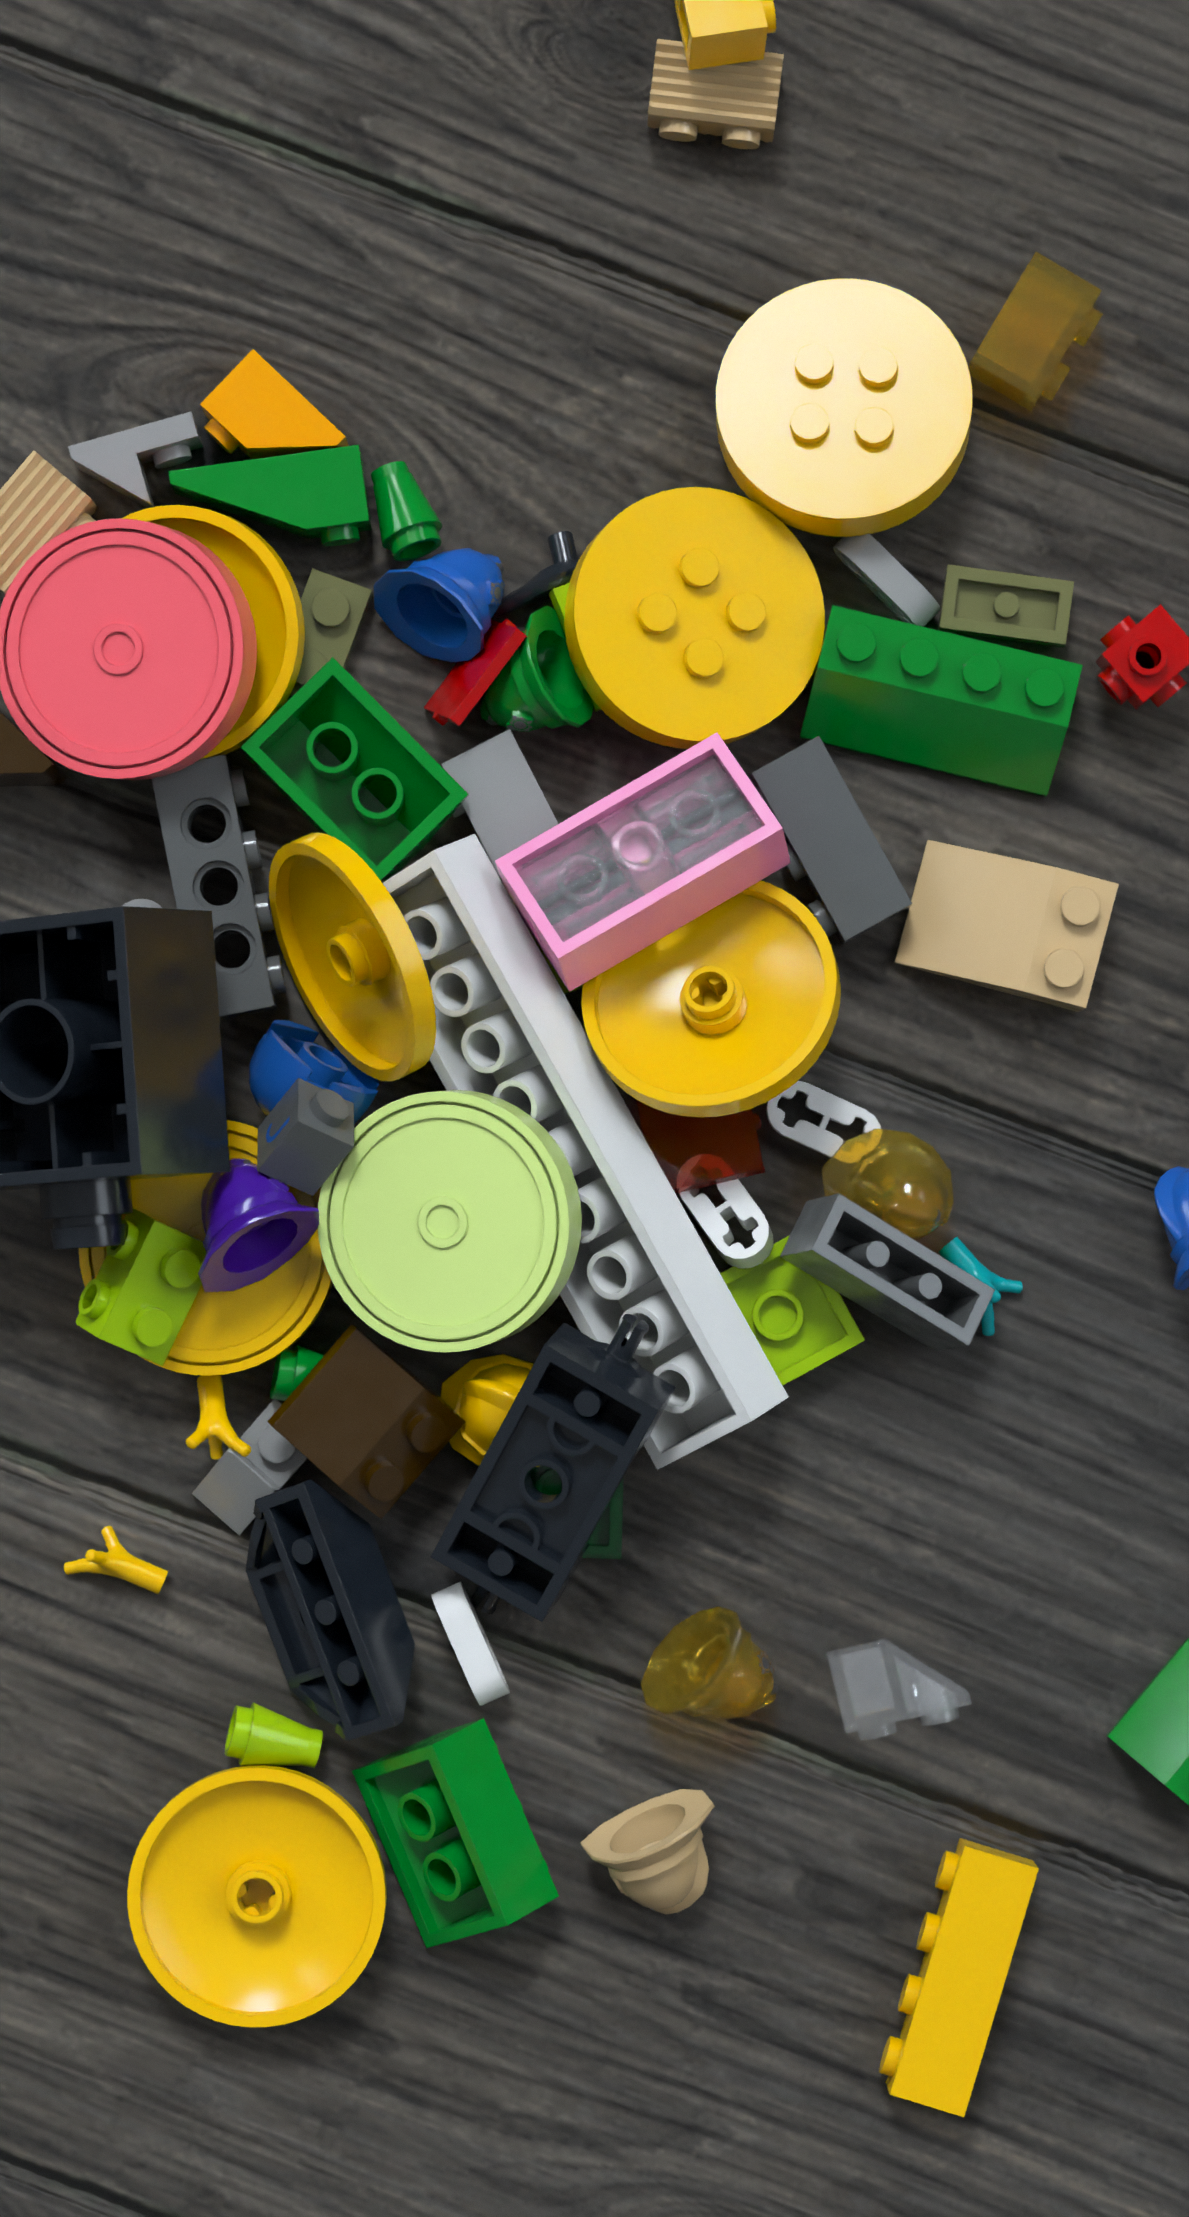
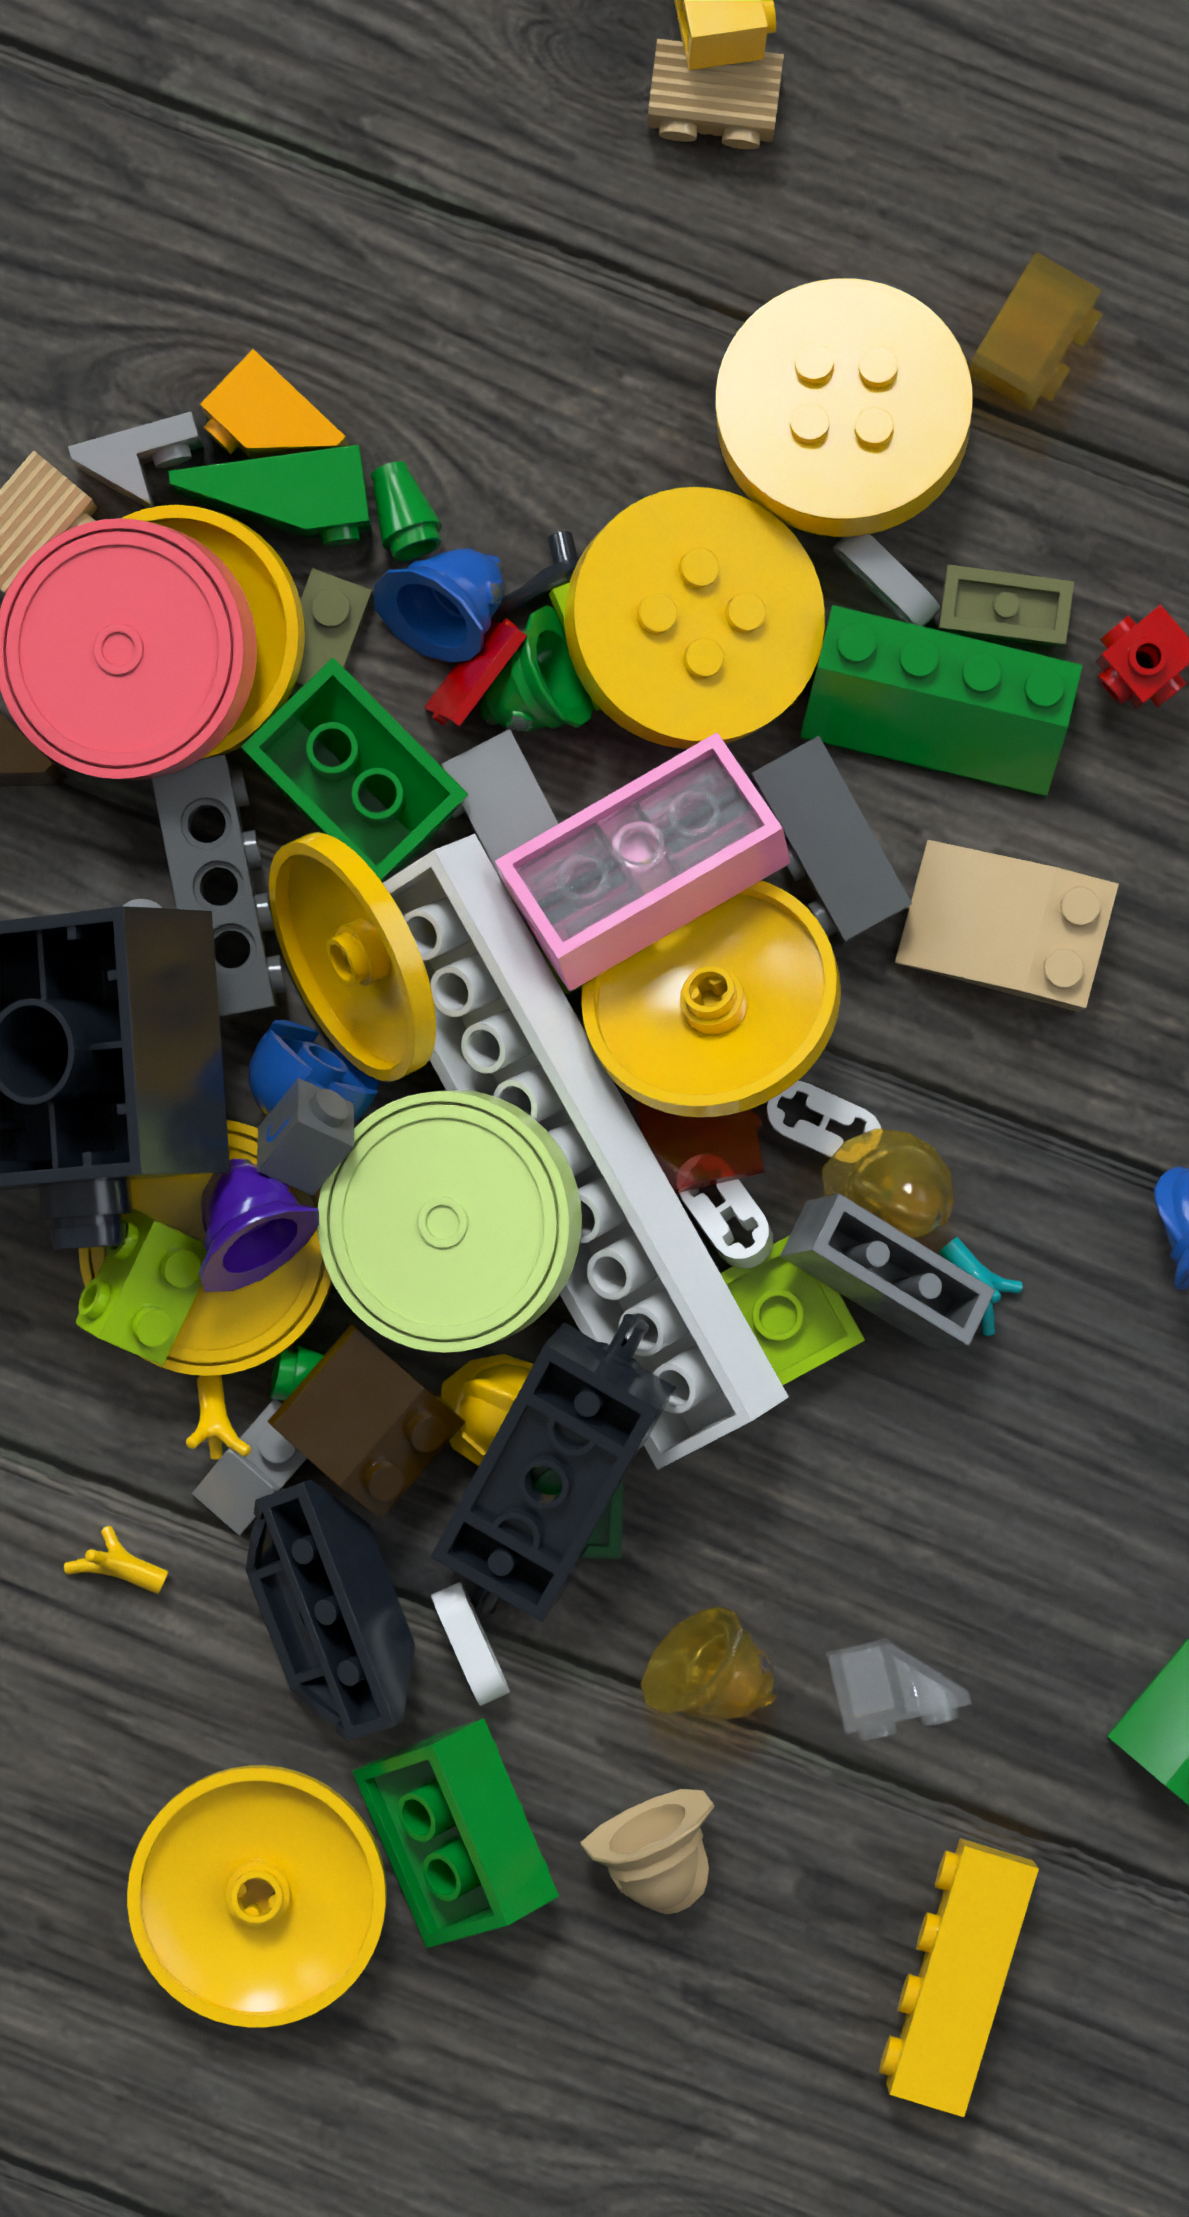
lime cone [225,1702,323,1768] -> none

